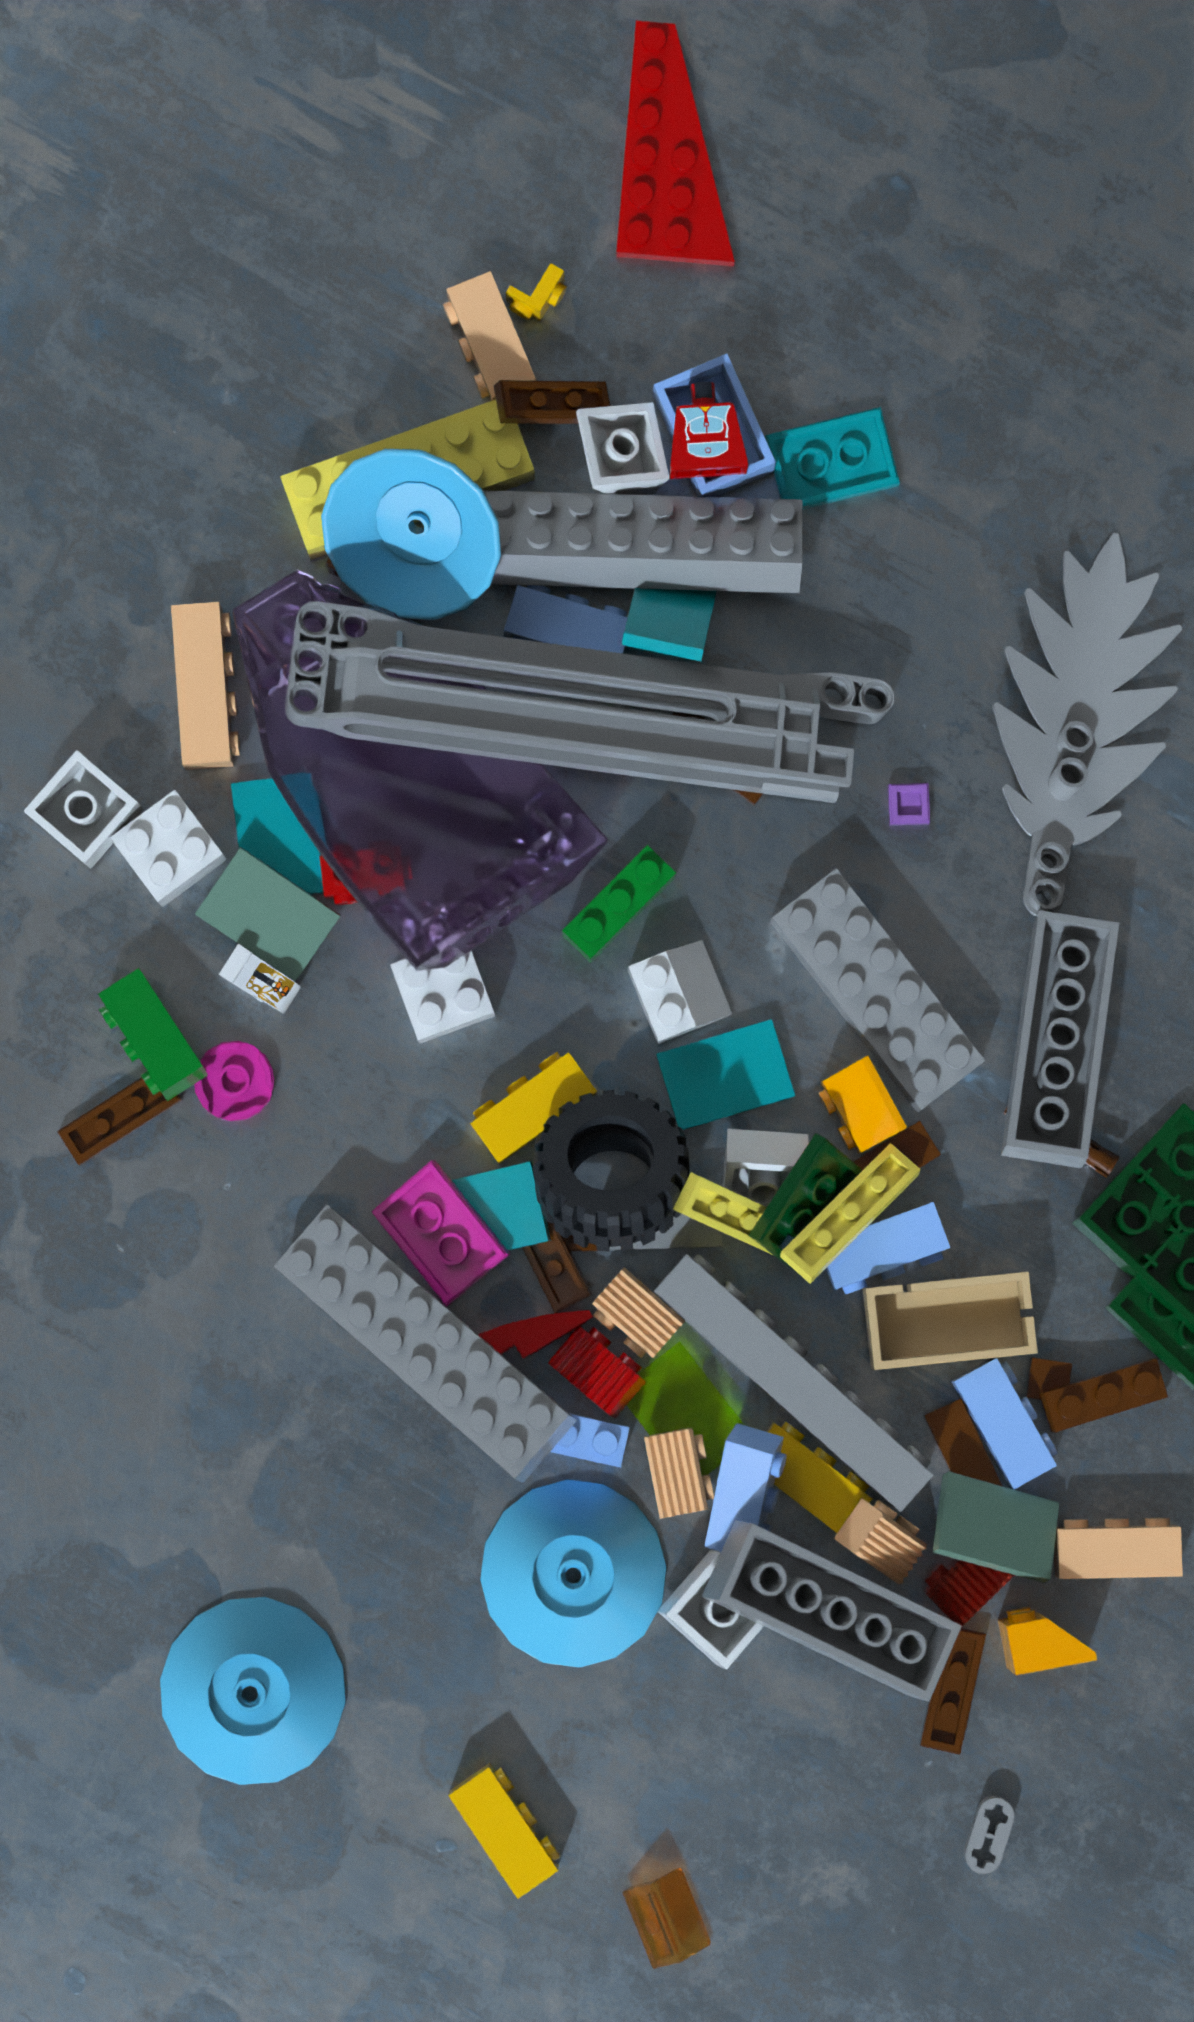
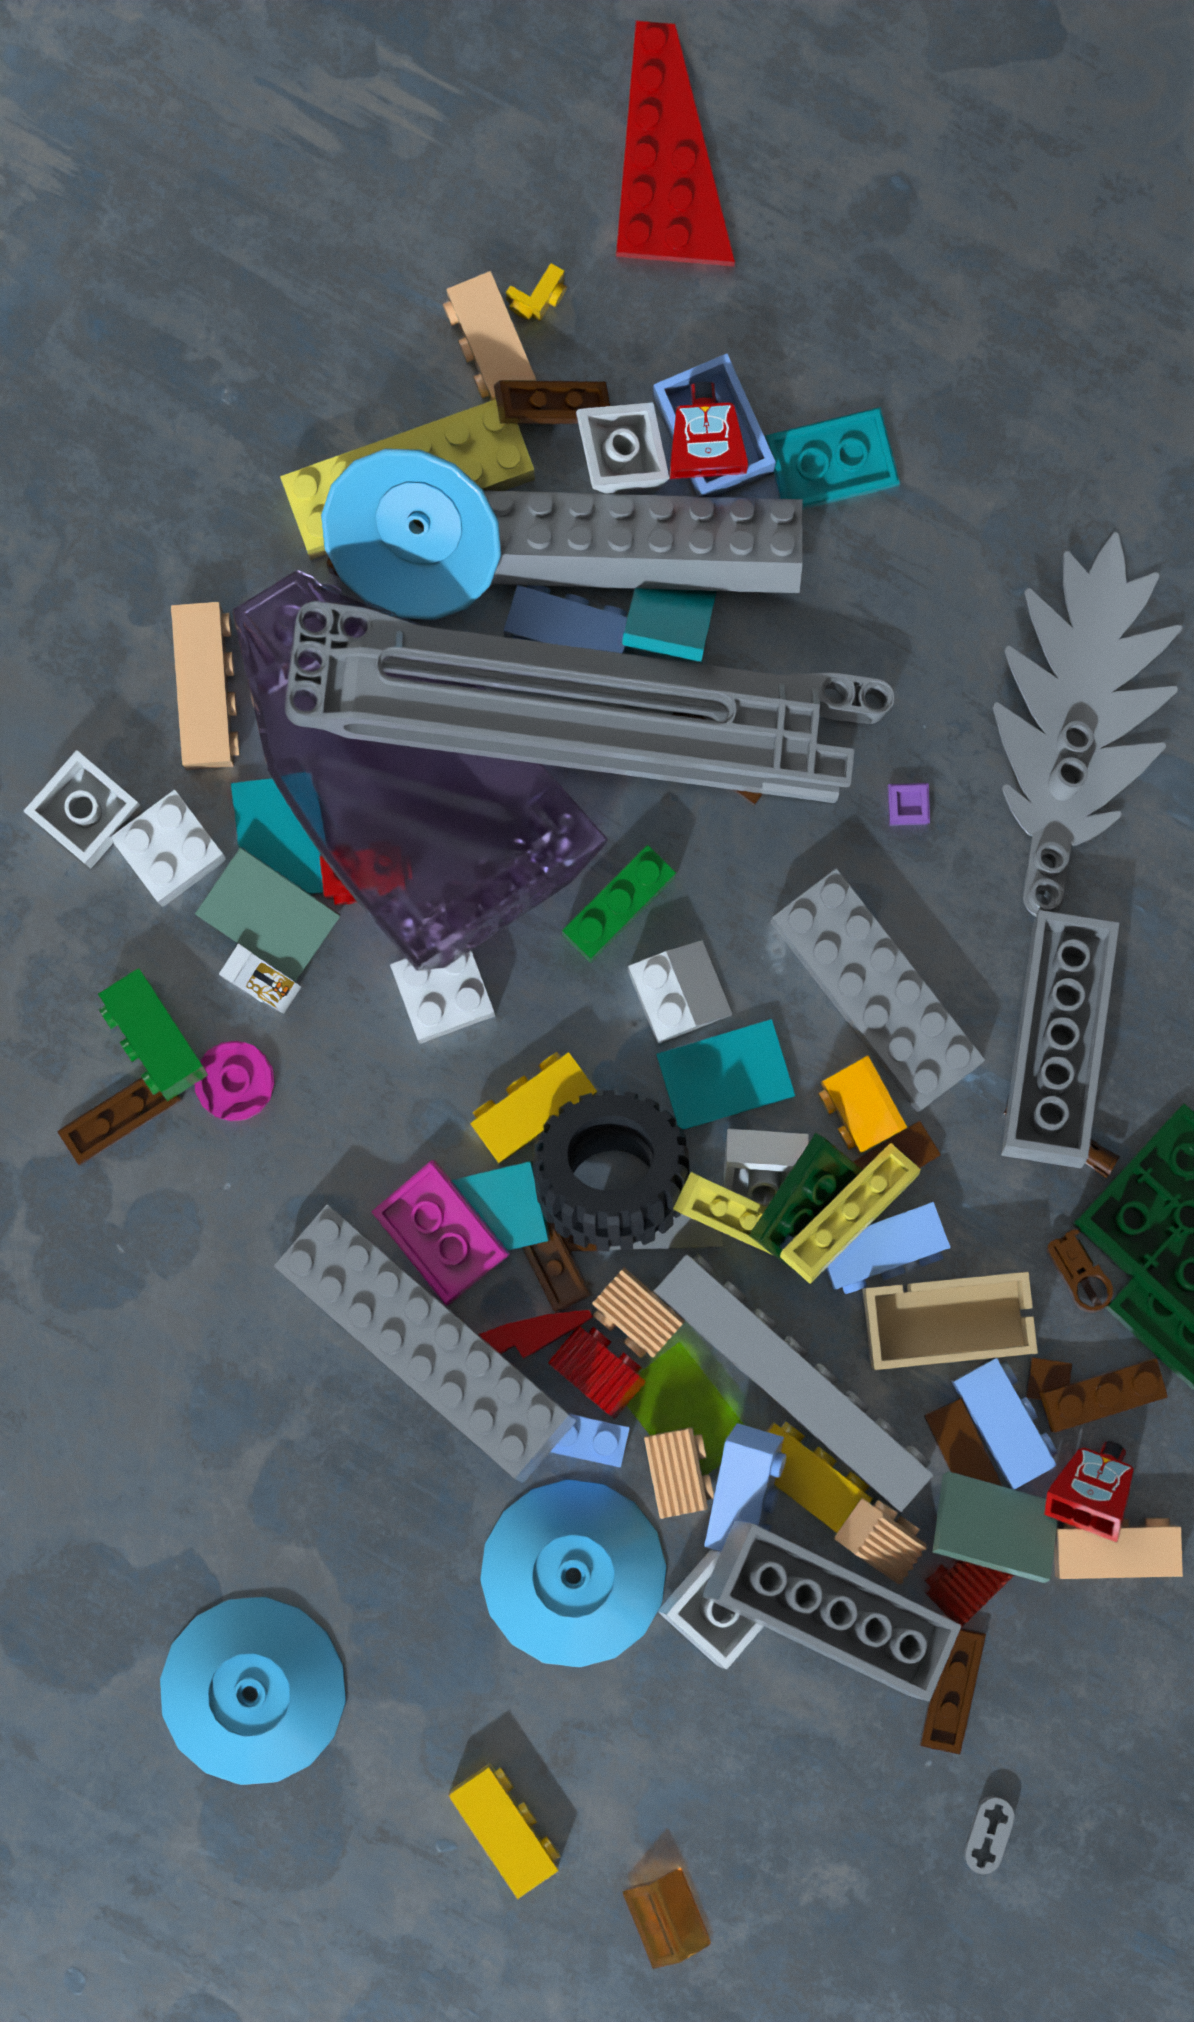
light orange slope [998,1607,1097,1675] -> none
none -> red torso [1044,1441,1134,1543]
none -> reddish brown piece [1046,1229,1113,1313]

